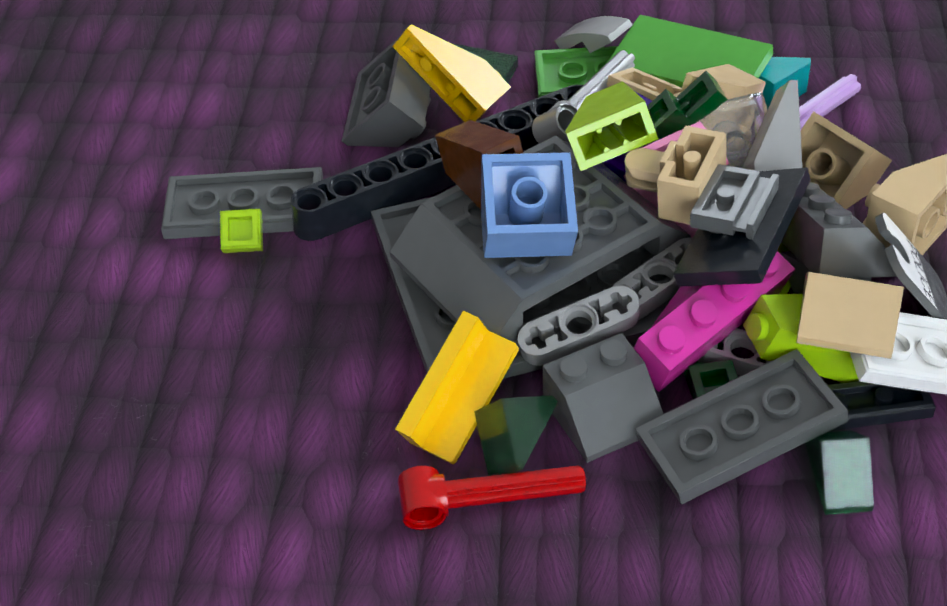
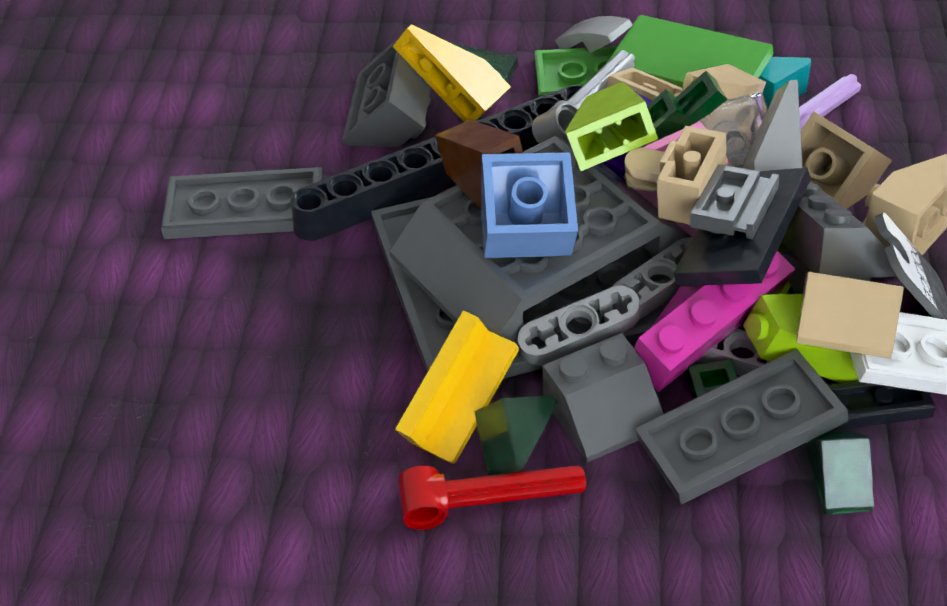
lime tile [220,209,263,253] -> none

